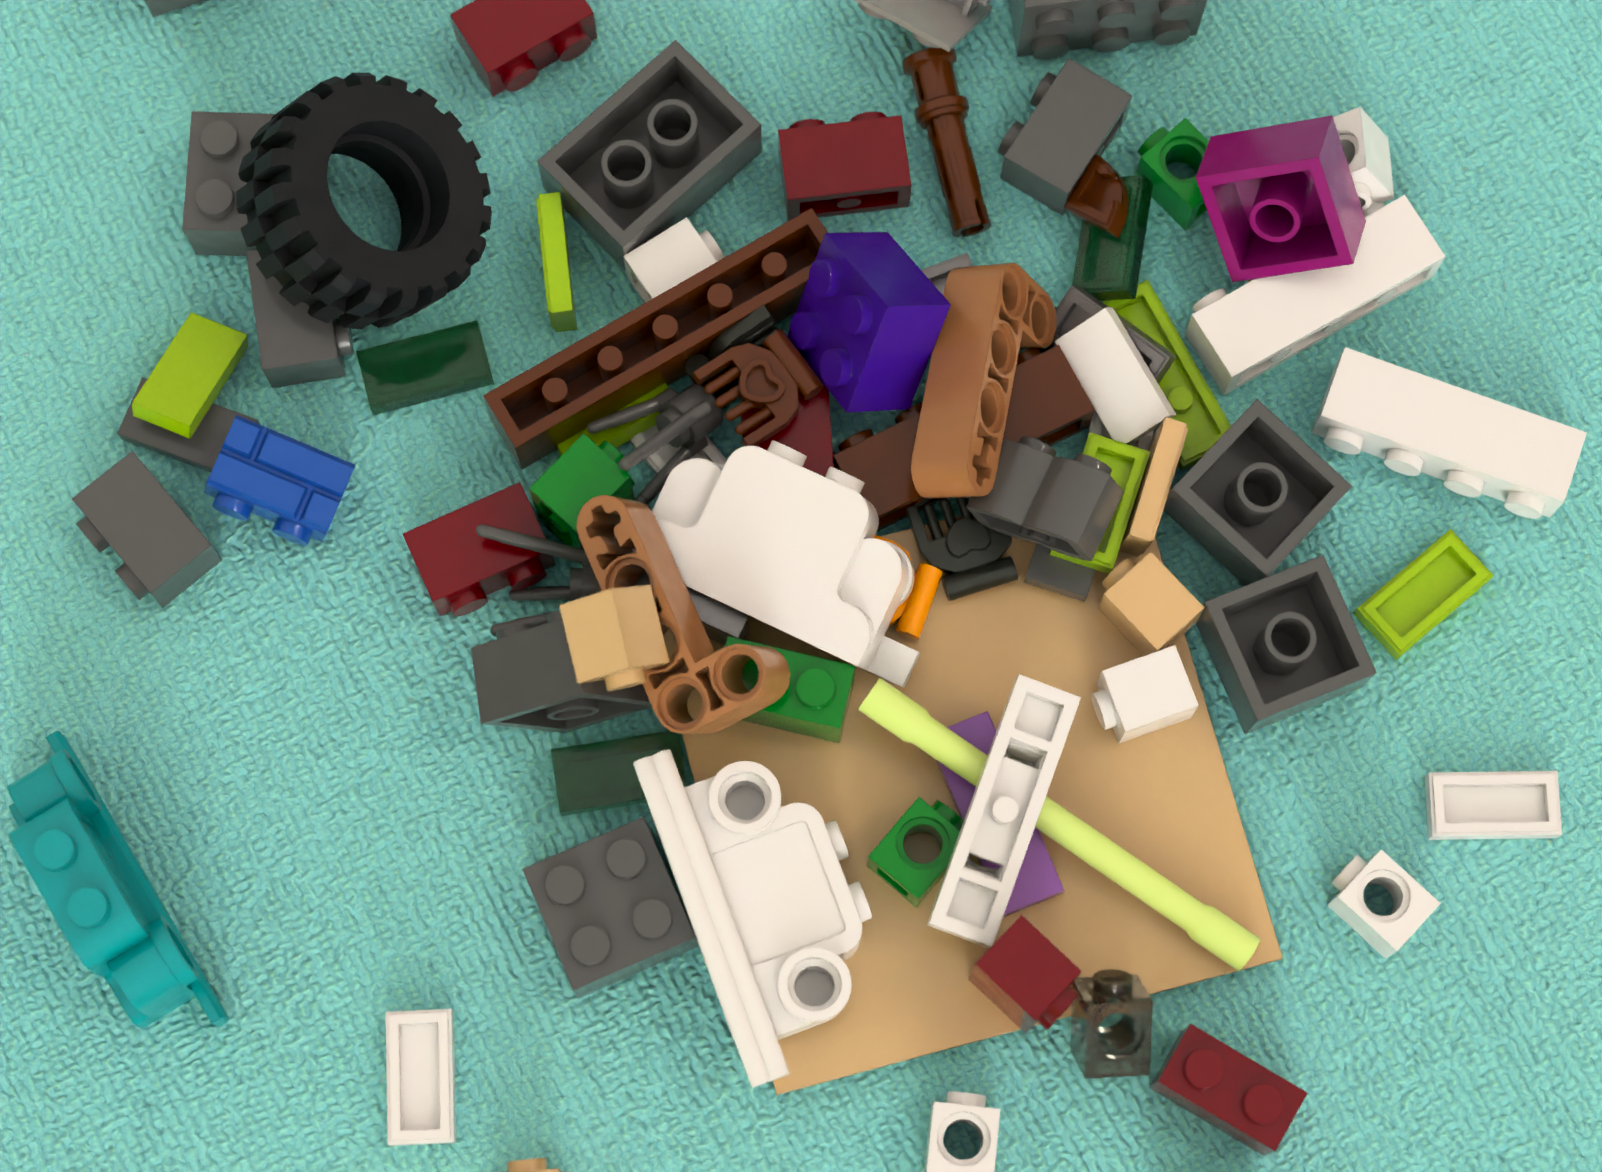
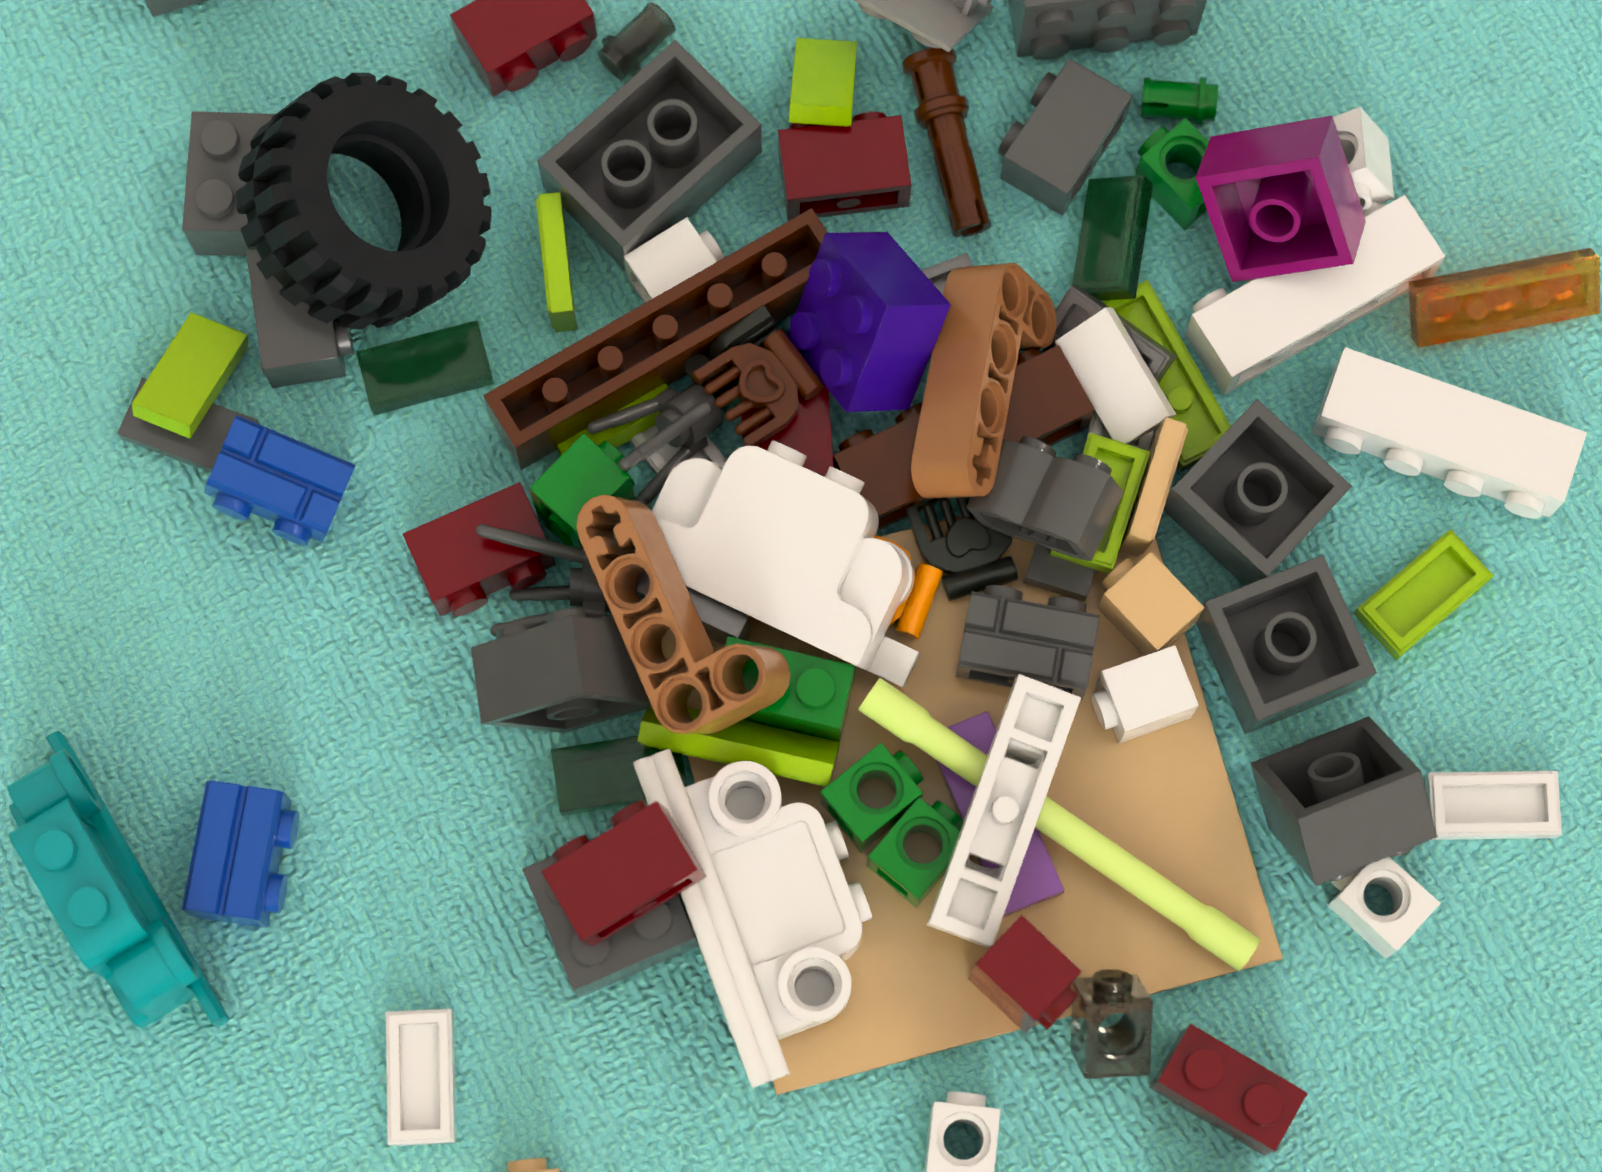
dark grey brick [72,451,222,608] -> none
tan brick [559,585,670,691] -> none
reddish brown tile [1063,155,1129,238] -> none
none -> blue brick [182,780,299,928]
none -> dark red brick [541,800,707,946]
none -> clear smoke pin [598,2,676,80]
none -> lime tile [637,707,840,786]
none -> lime tile [789,38,857,127]
none -> green brick [820,743,924,852]
none -> dark grey brick [955,585,1099,700]
none -> green pin [1141,77,1218,127]
none -> dark grey brick [1250,716,1437,886]
none -> clear orange plate [1409,248,1600,348]

